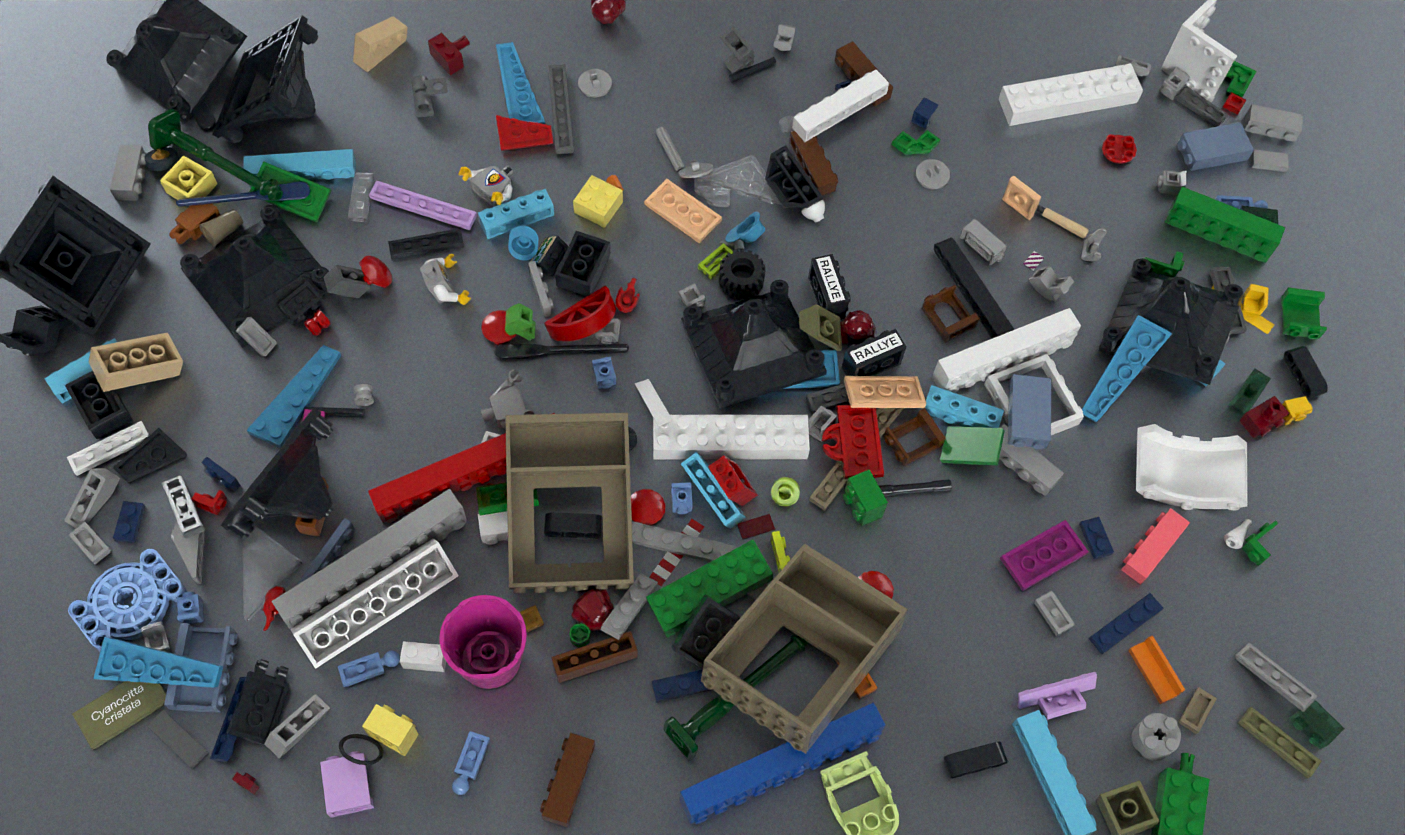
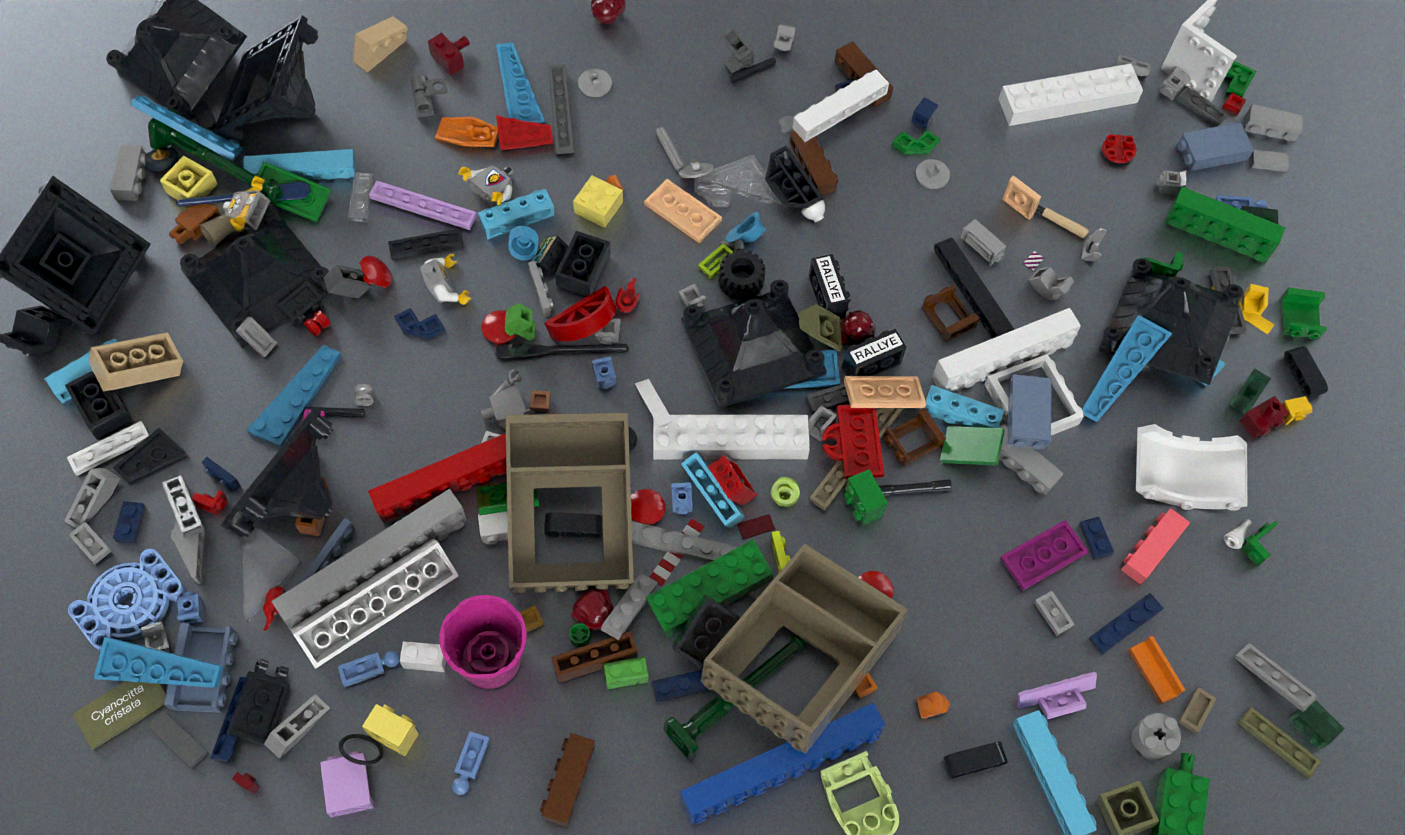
none -> dark azure wing [131,96,243,161]
none -> torso [223,176,270,232]
none -> dark blue tile [394,308,445,339]
none -> orange piece [434,116,499,147]
none -> nougat plate [529,390,551,412]
none -> bright green brick [604,657,648,690]
none -> orange plate [917,692,950,719]

